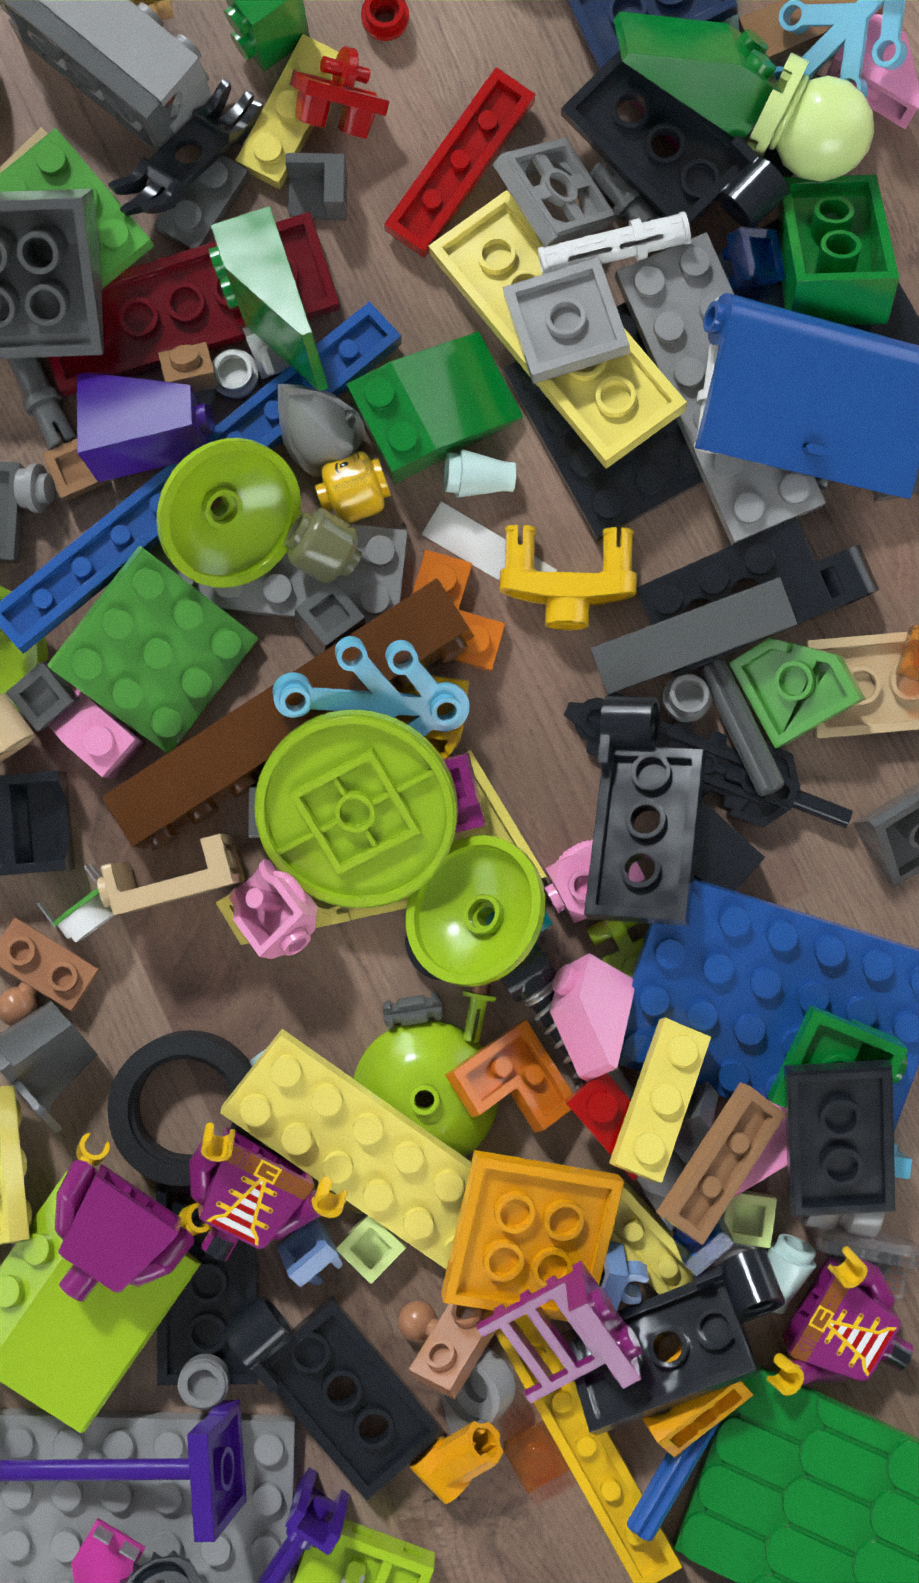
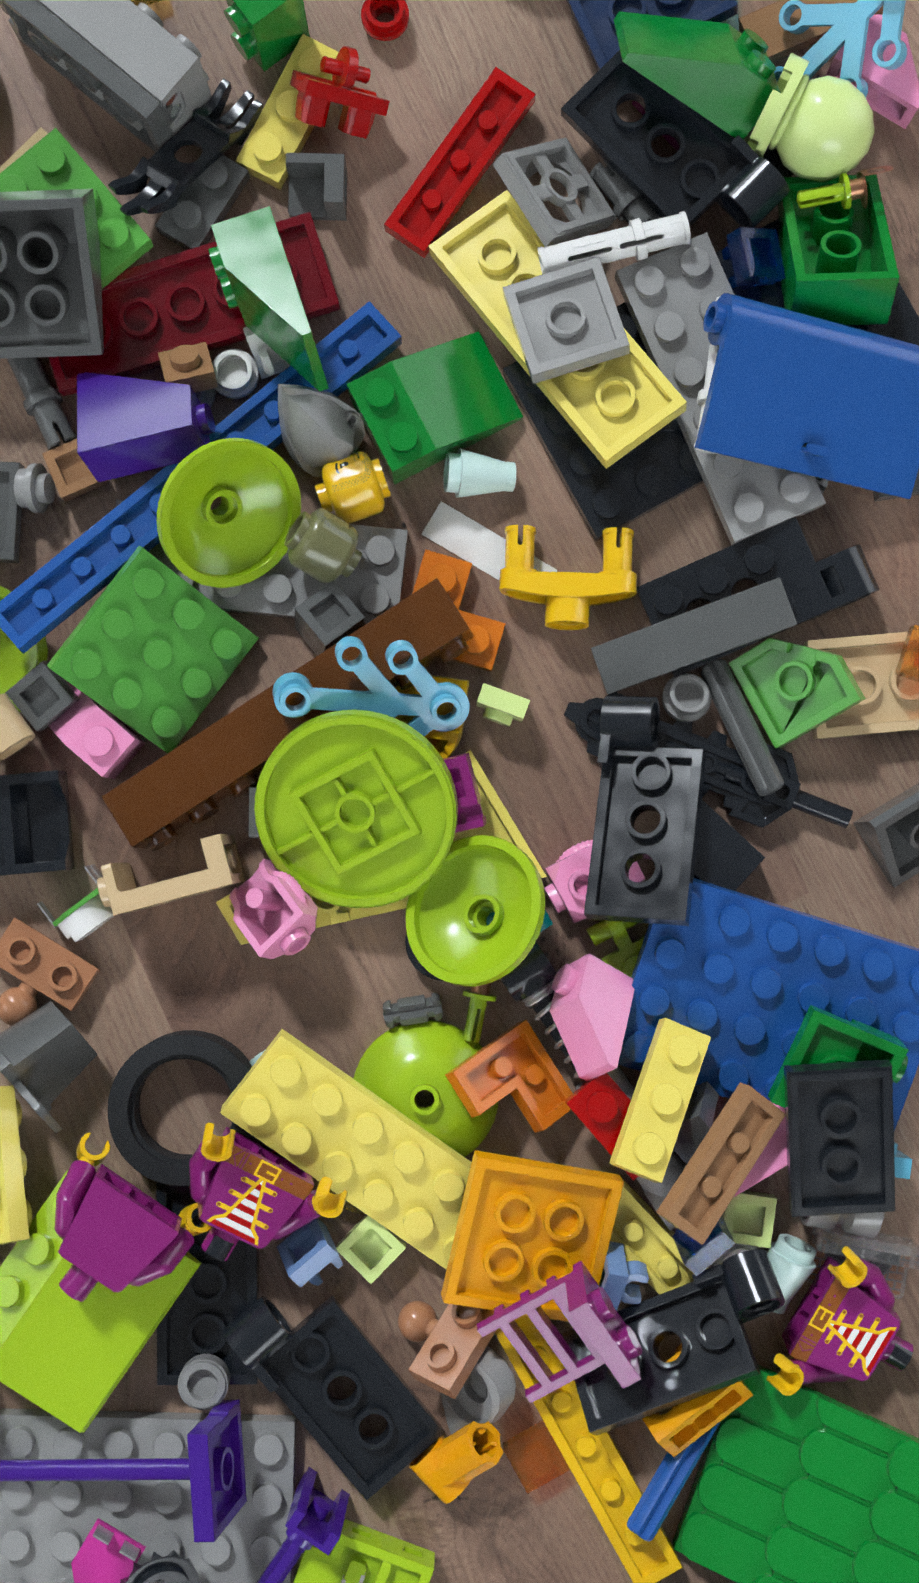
none -> yellowish green plate [476,683,530,727]
none -> lime piece [797,166,894,209]

